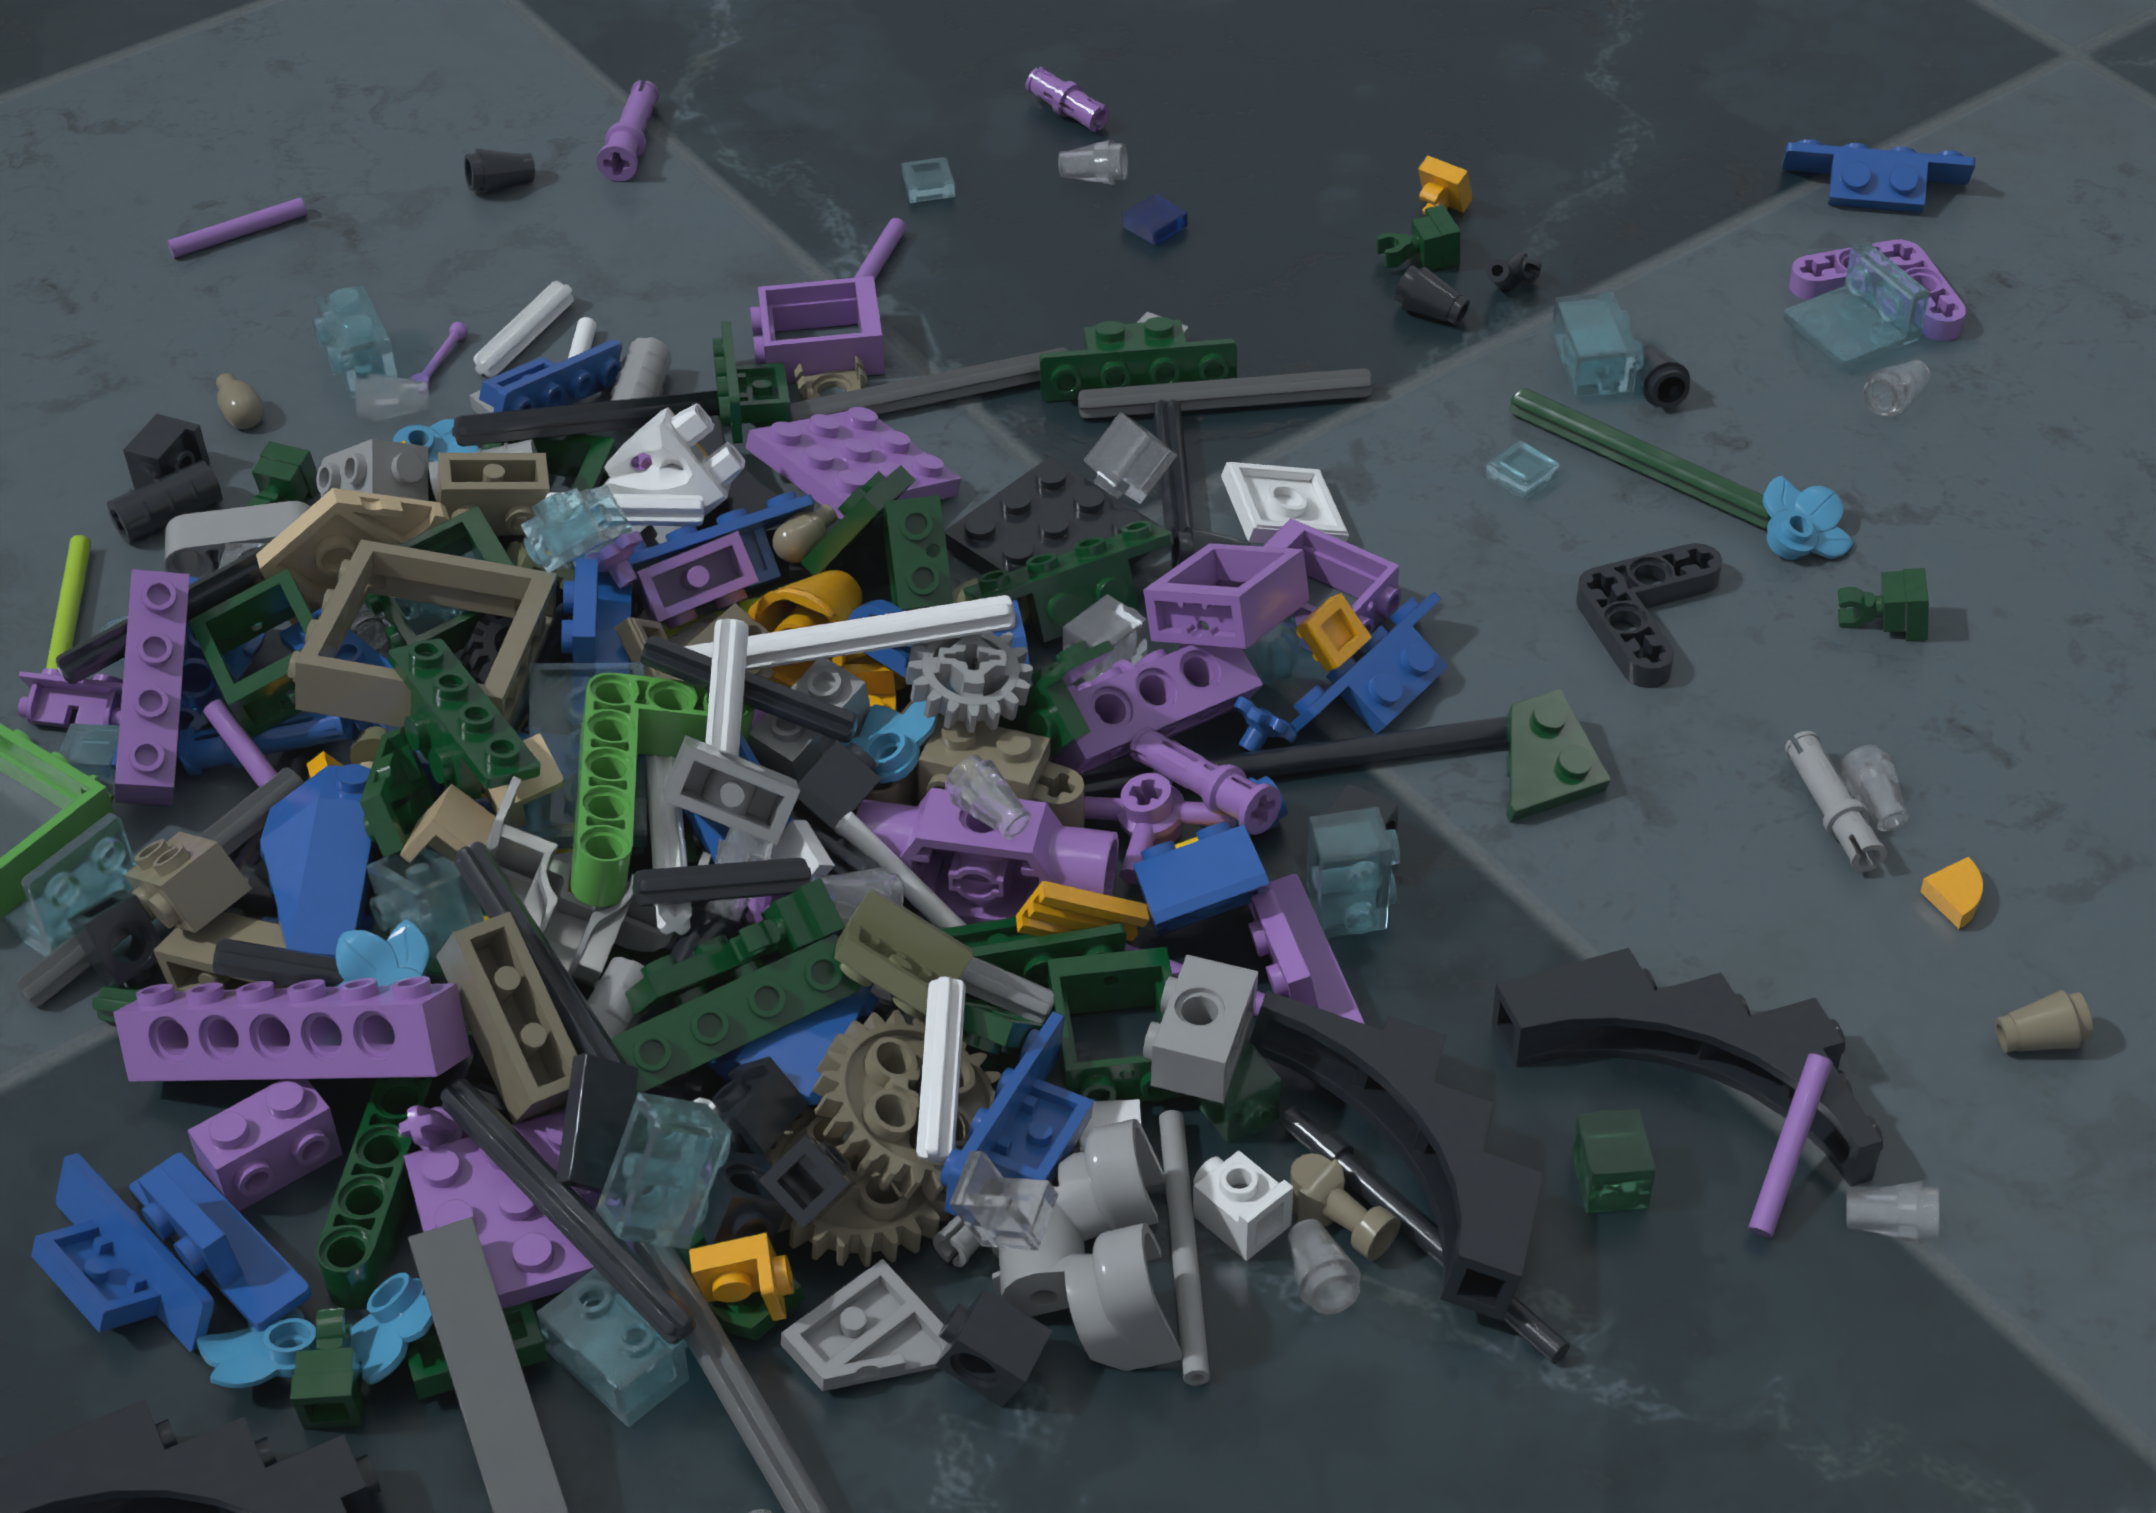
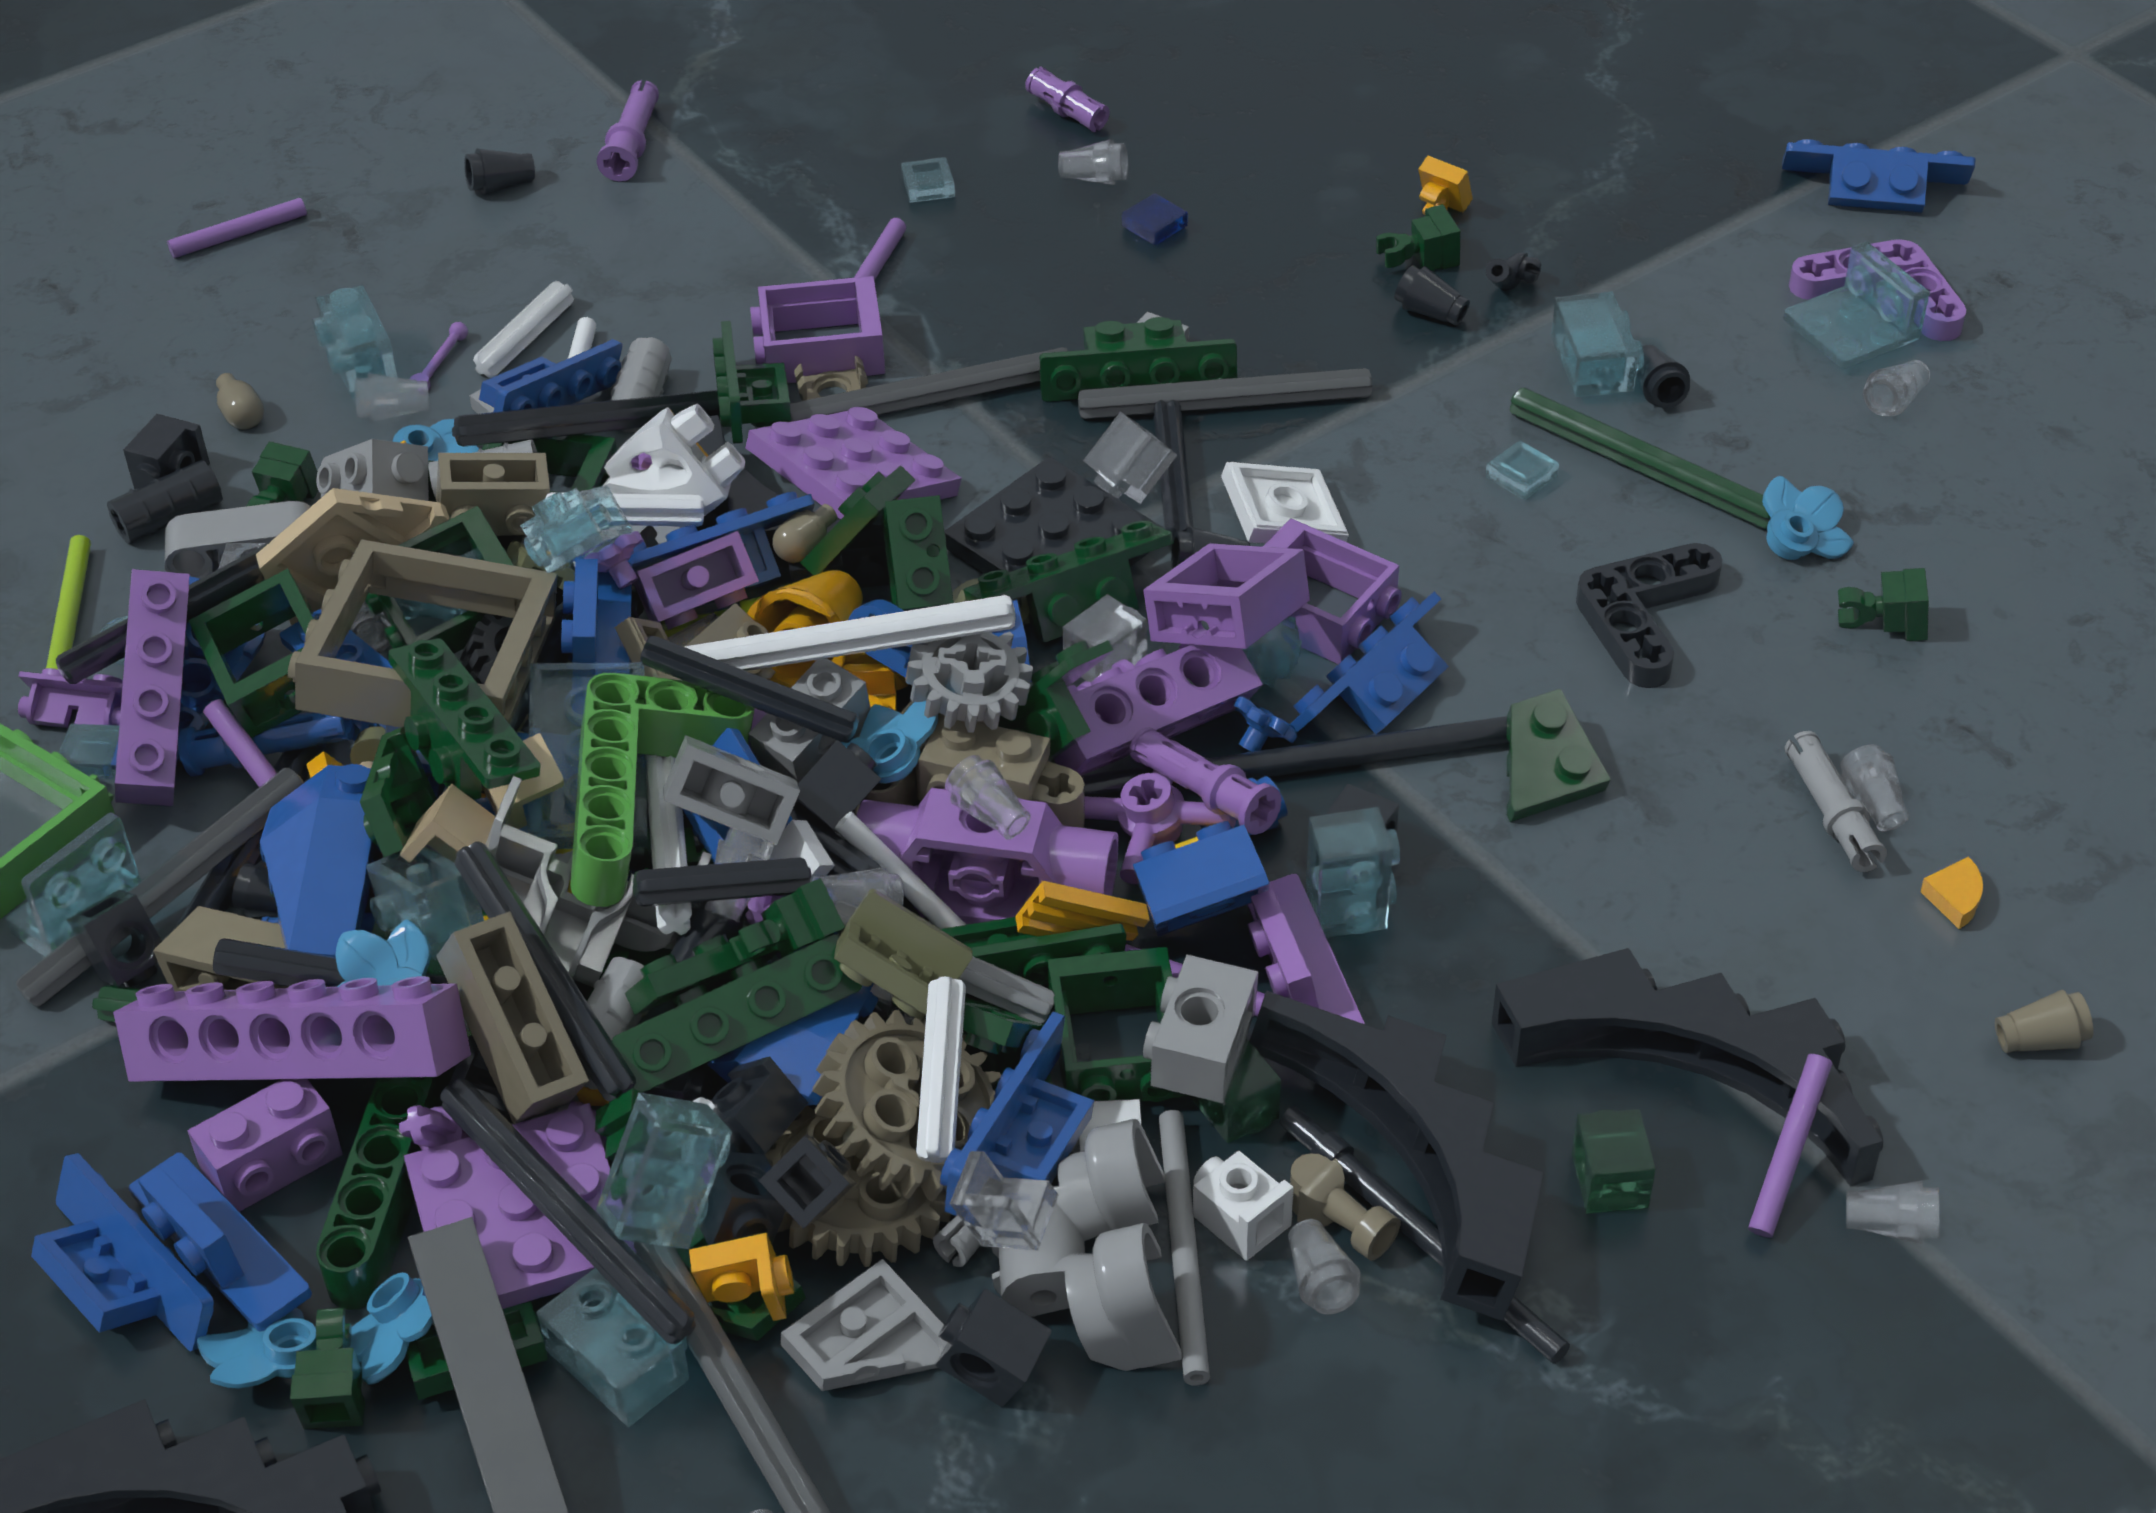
dark tan brick [124,832,252,933] -> none
black tile [556,1053,639,1196] -> none
white axle [705,619,749,757] -> none
light orange tile [1296,593,1372,672] -> none

